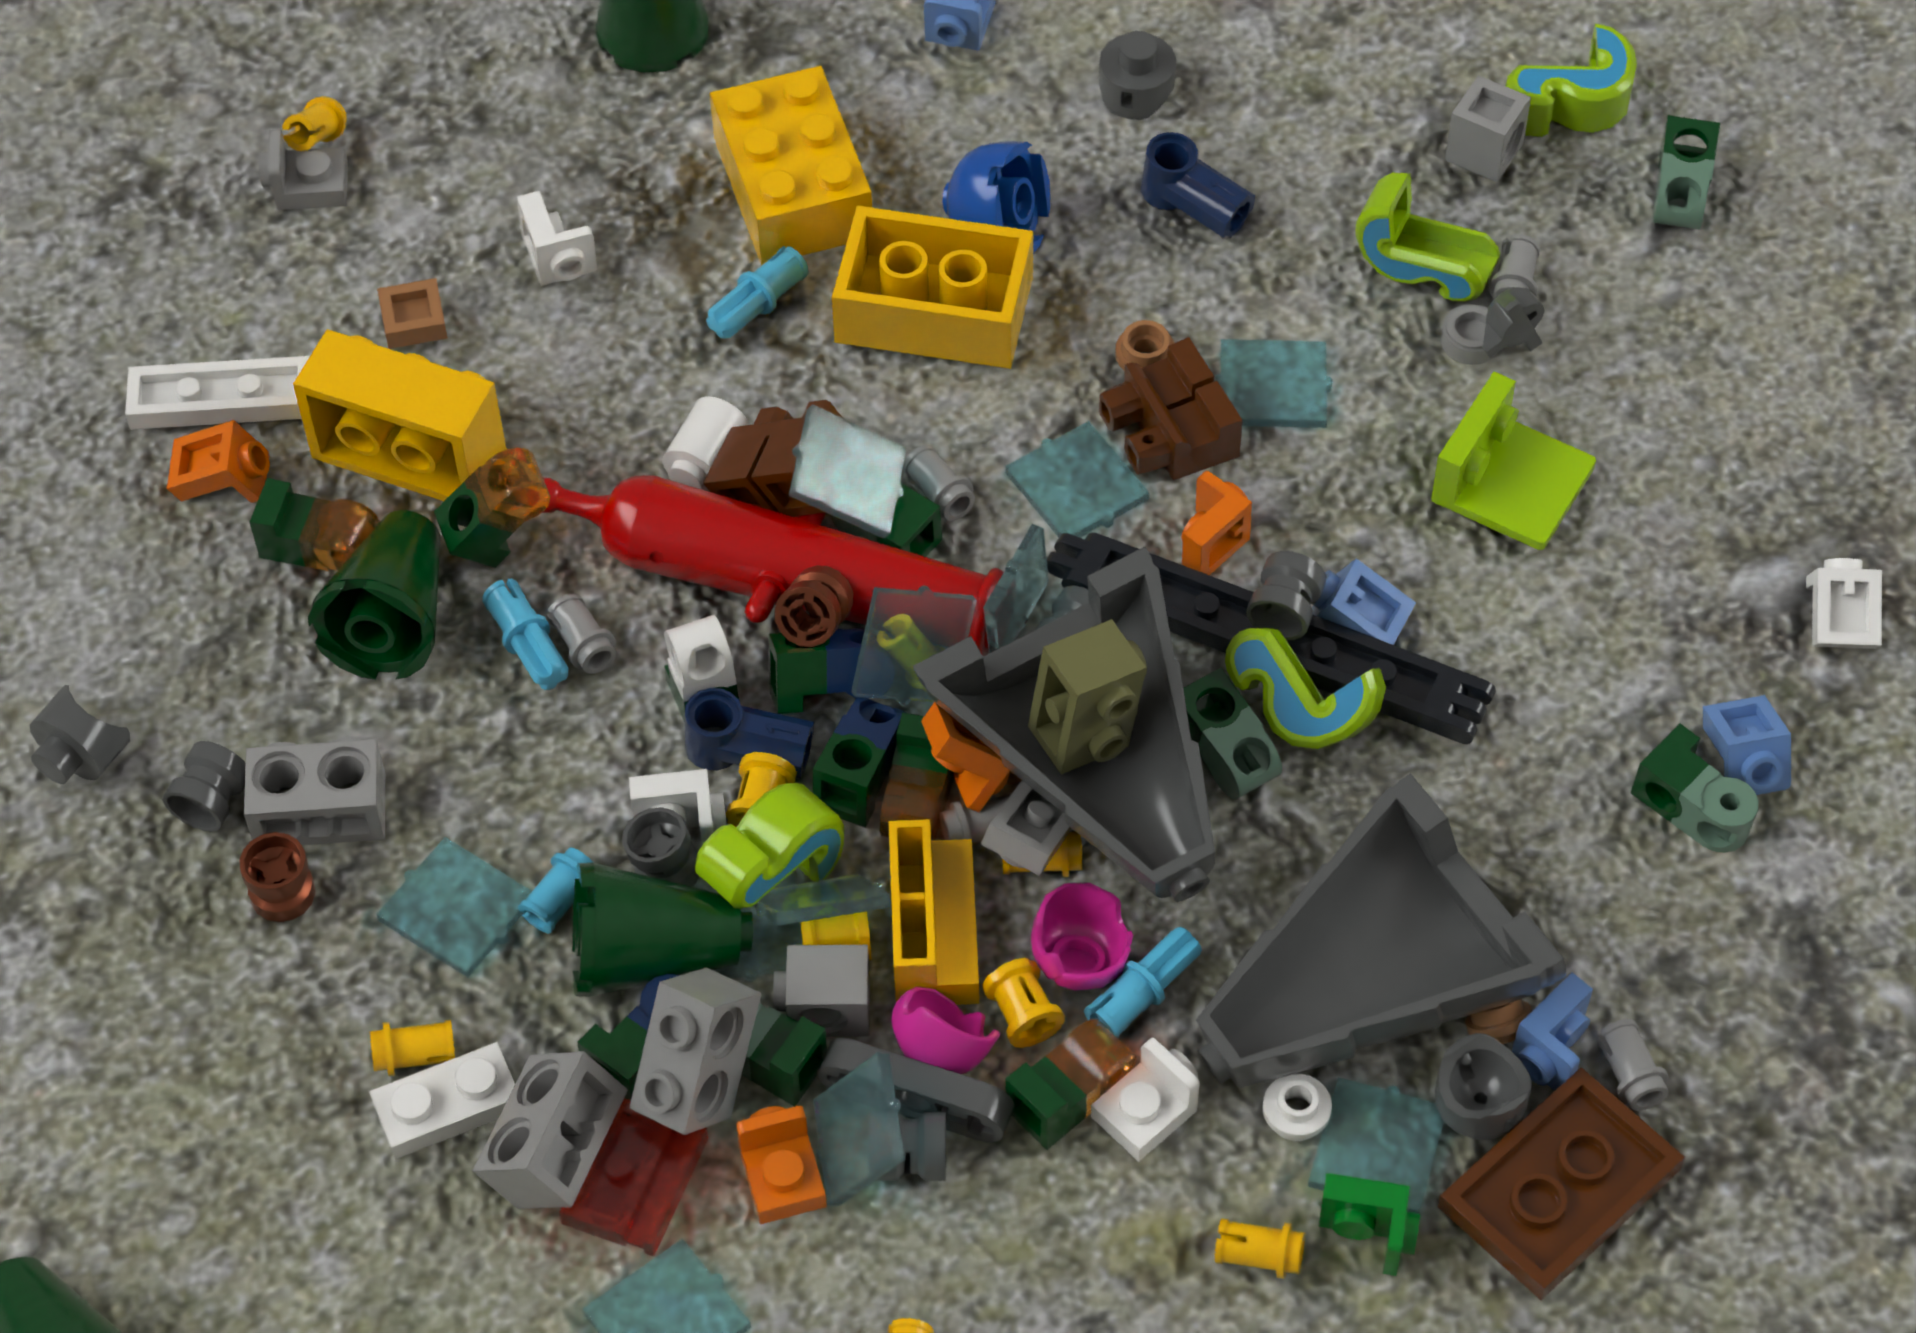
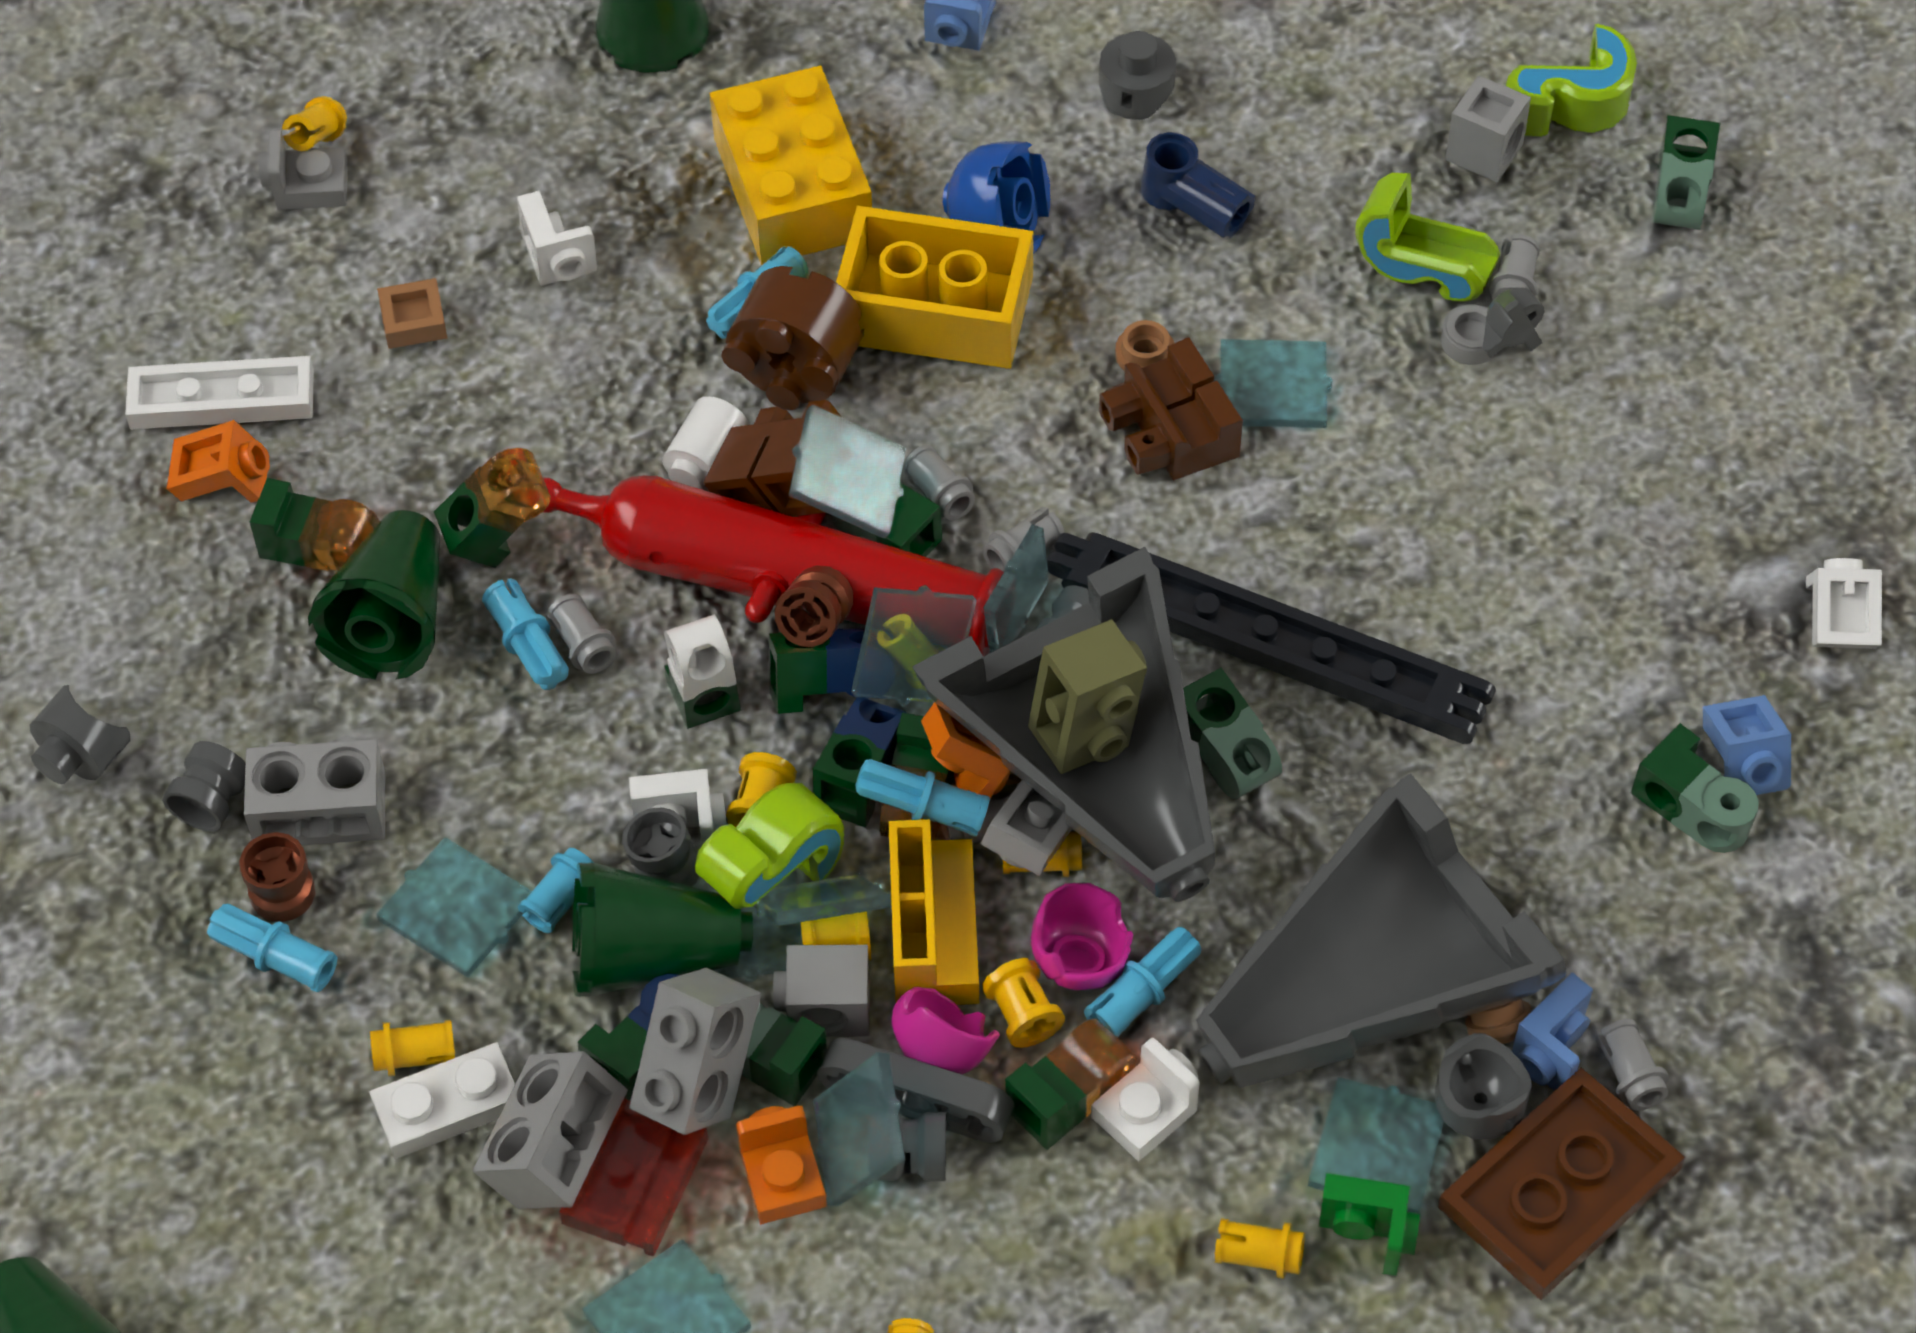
yellow brick [293,329,508,501] -> none
dark blue piece [685,688,814,779] -> none
clear light blue piece [1005,421,1150,538] -> none
orange bracket [1181,470,1252,575] -> none
lime animal [1225,628,1386,749] -> none
dark grey wheel [1247,551,1326,640] -> none
white plate [1263,1074,1332,1141] -> none
medium blue bracket [1312,558,1416,645] -> none
lime bracket [1431,371,1596,550] -> none
none -> medium azure axle [207,904,338,992]
none -> reddish brown brick [721,266,864,411]
none -> medium azure axle [856,759,990,837]
none -> light grey pin [983,507,1065,576]

